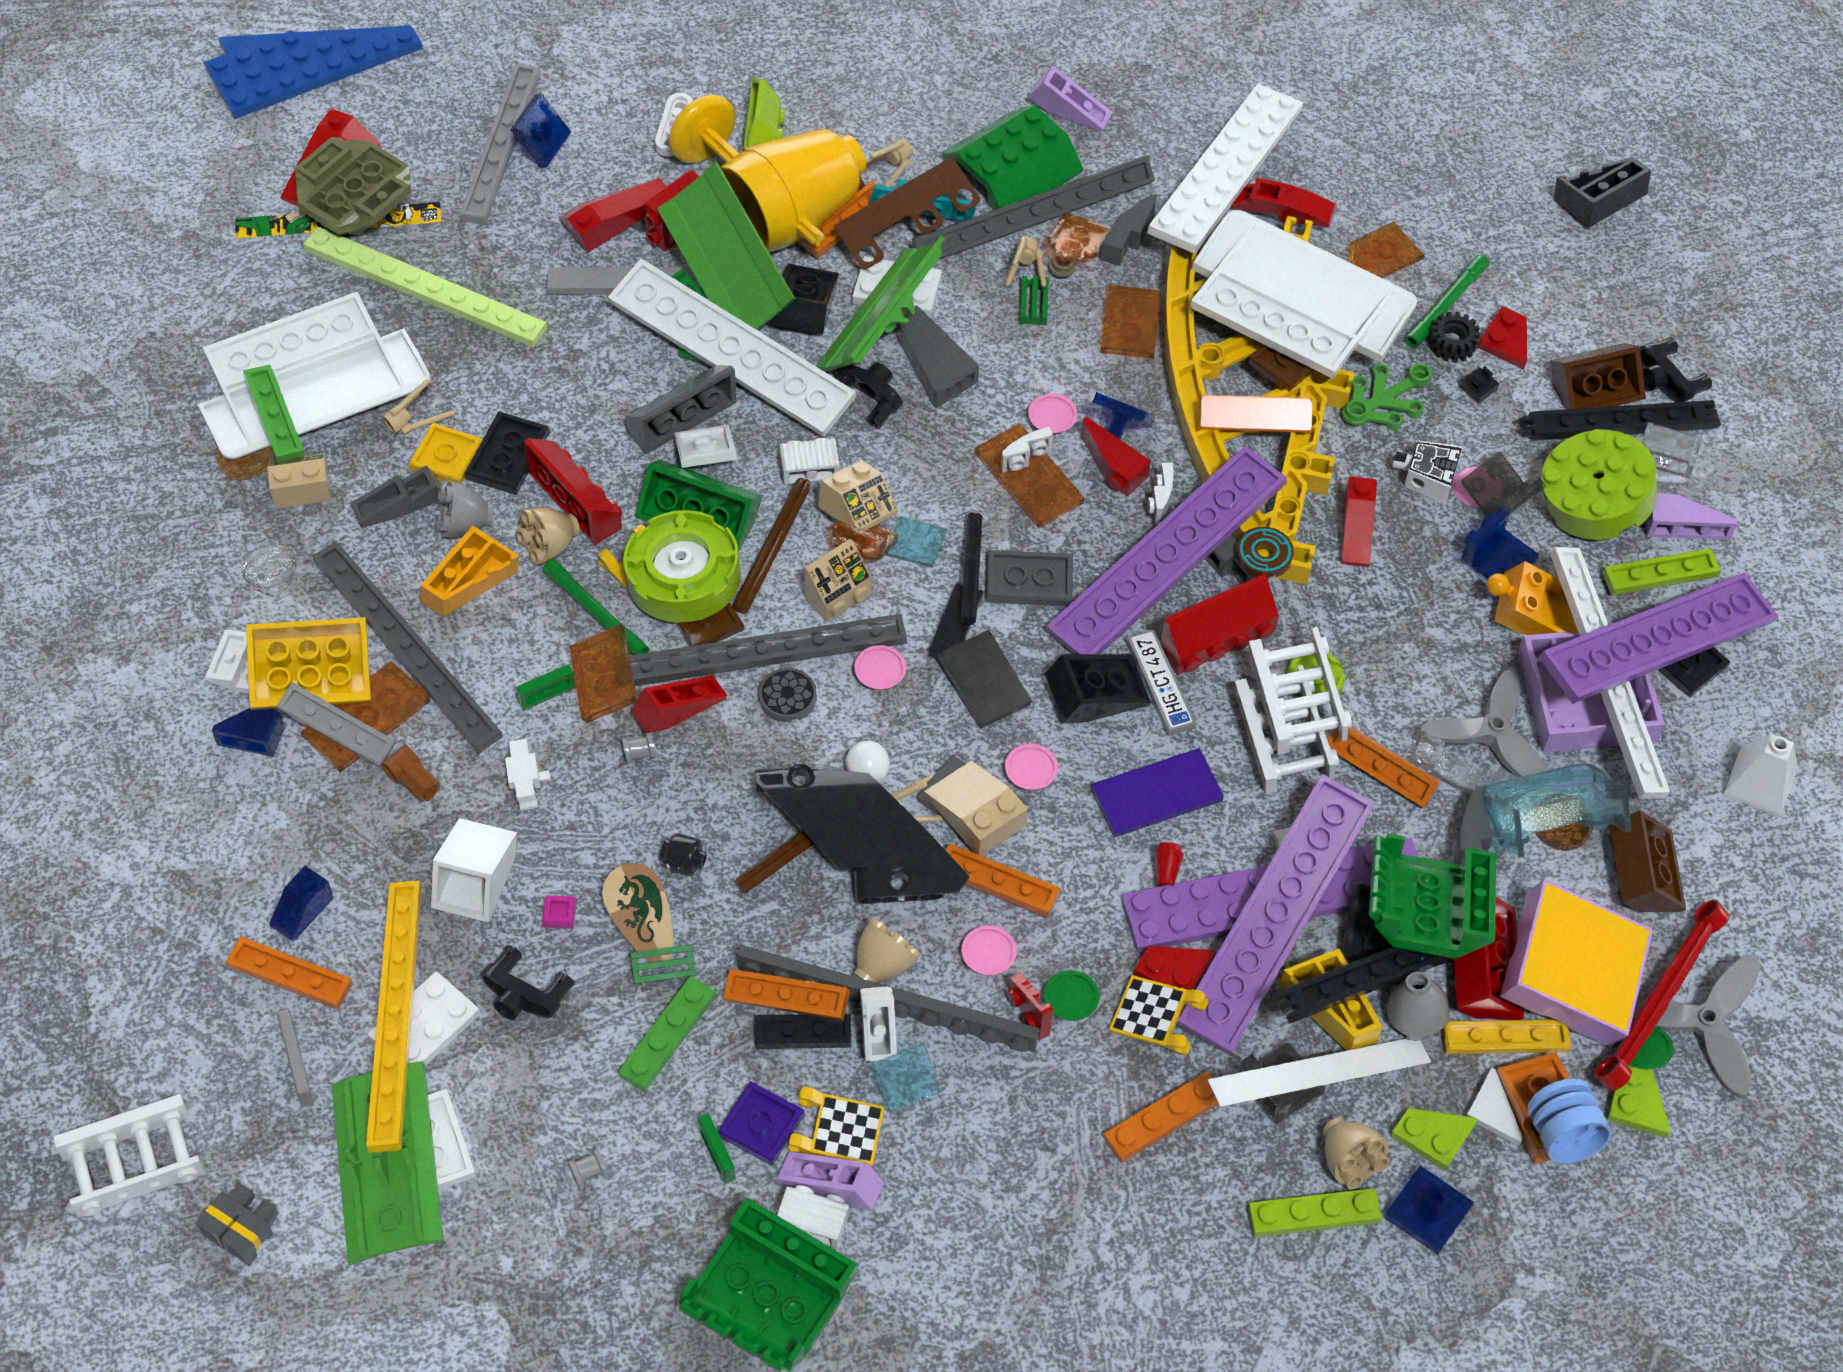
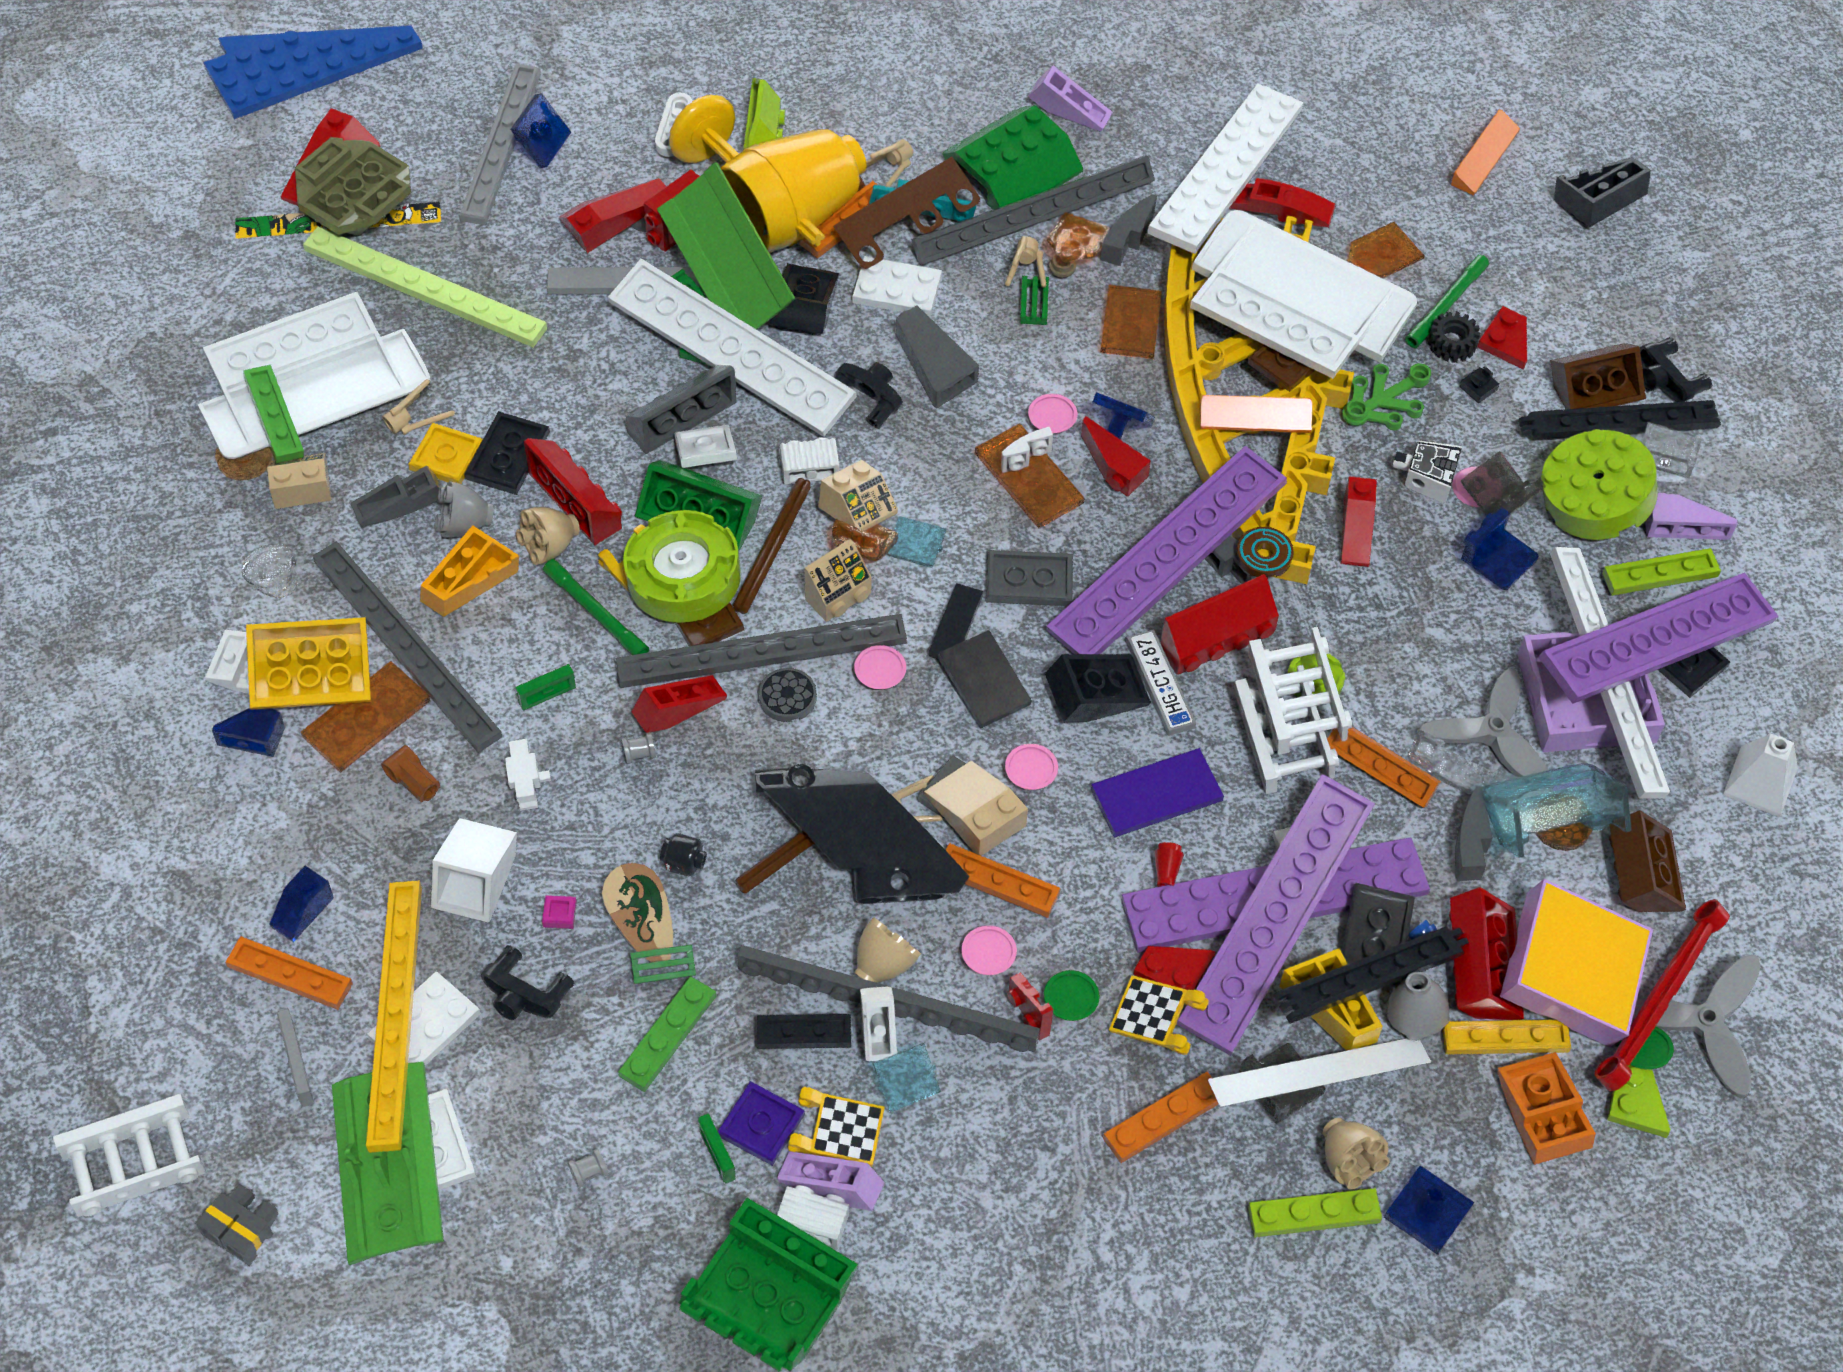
light grey tile [276,682,396,768] -> none
clear orange tile [570,624,637,723] -> none
orange plate [723,969,850,1021] -> none
bright green hinge [816,235,945,372] -> none
white hair [844,740,890,782] -> none
black axle [960,512,983,625] -> none
white slope [1148,462,1174,525] -> none
green slope [1369,833,1496,959] -> none
lime wing [1391,1108,1478,1172] -> none
white tile [1467,1068,1523,1146] -> none
light orange slope [1486,561,1579,635] -> none
light blue wheel [1527,1079,1612,1164] -> none
none -> orange slope [1451,109,1520,196]

